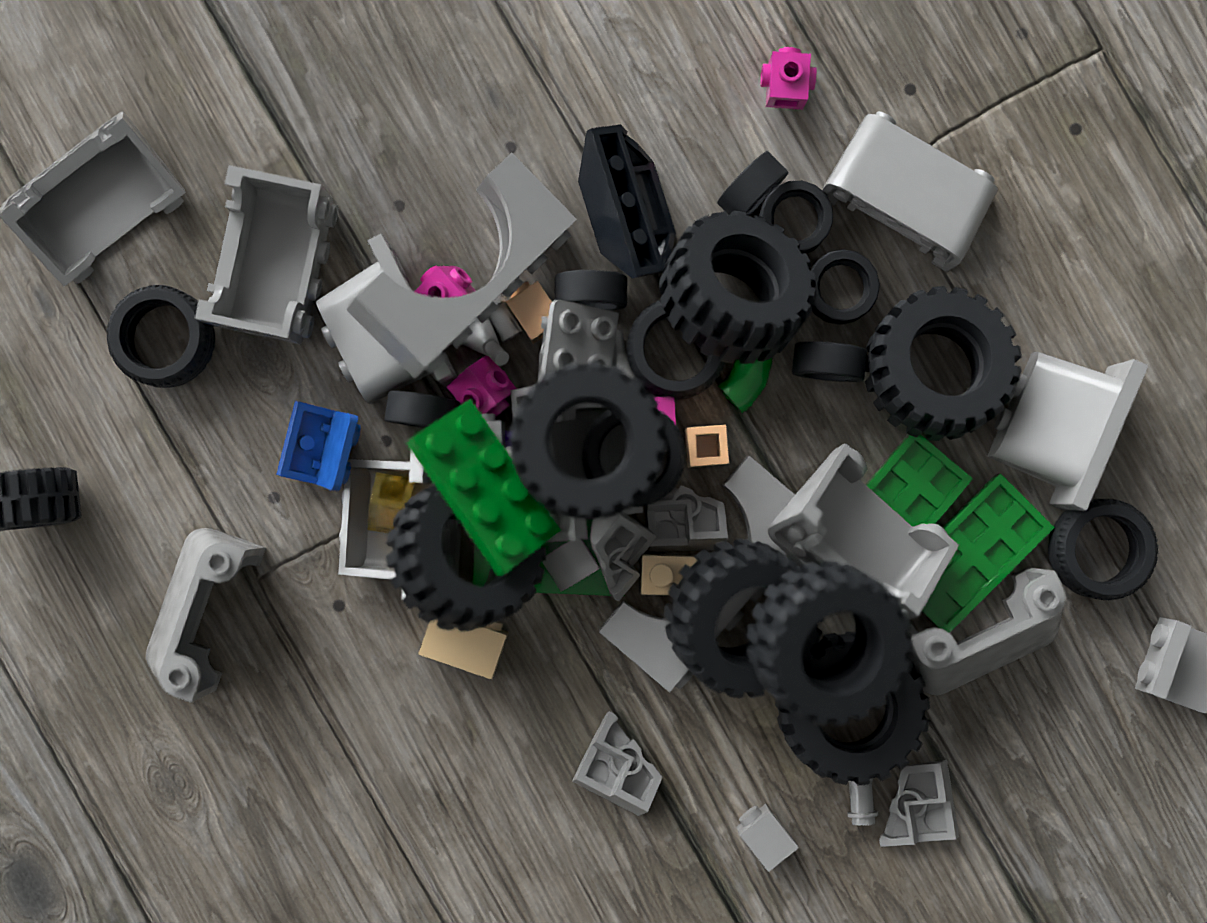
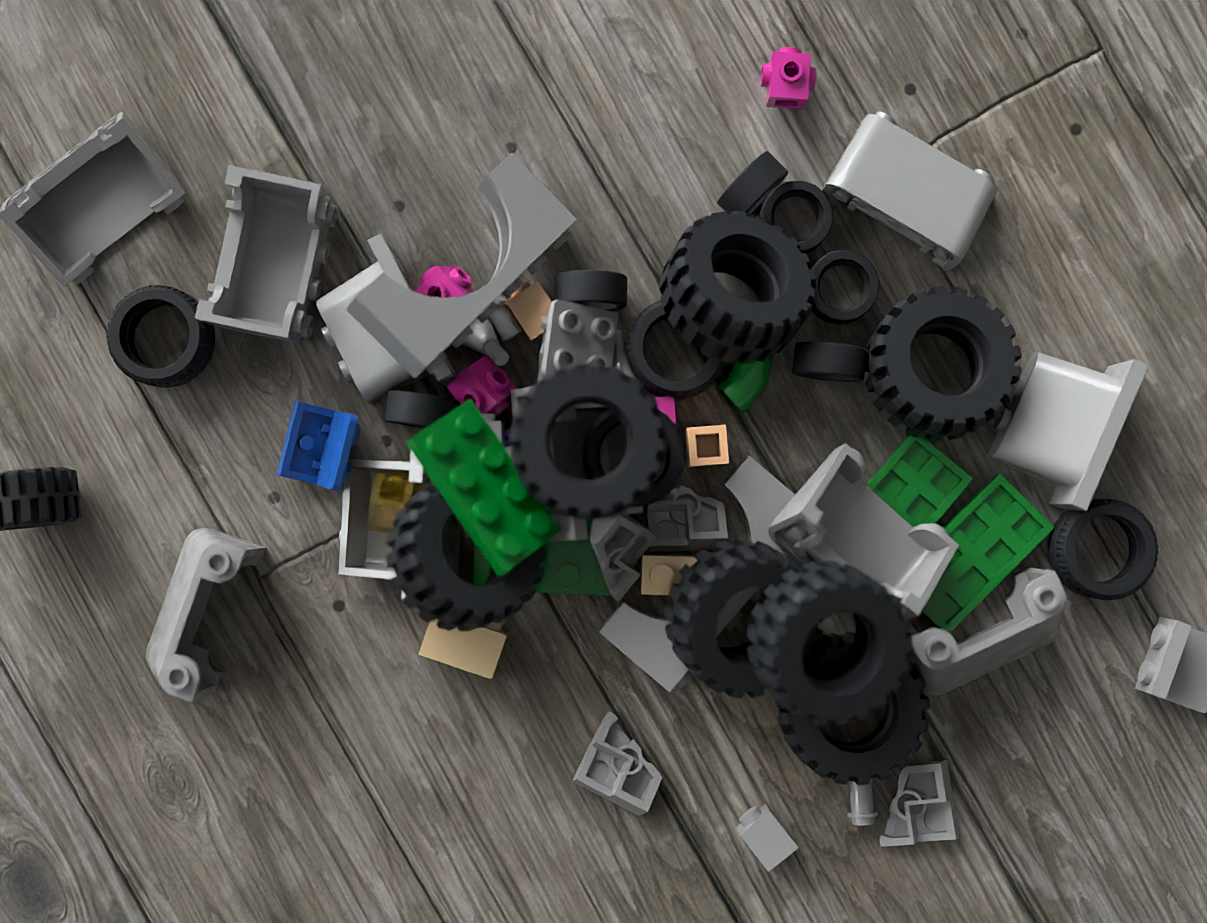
light grey brick [543,539,600,592] -> none
black wedge [578,124,676,279] -> none

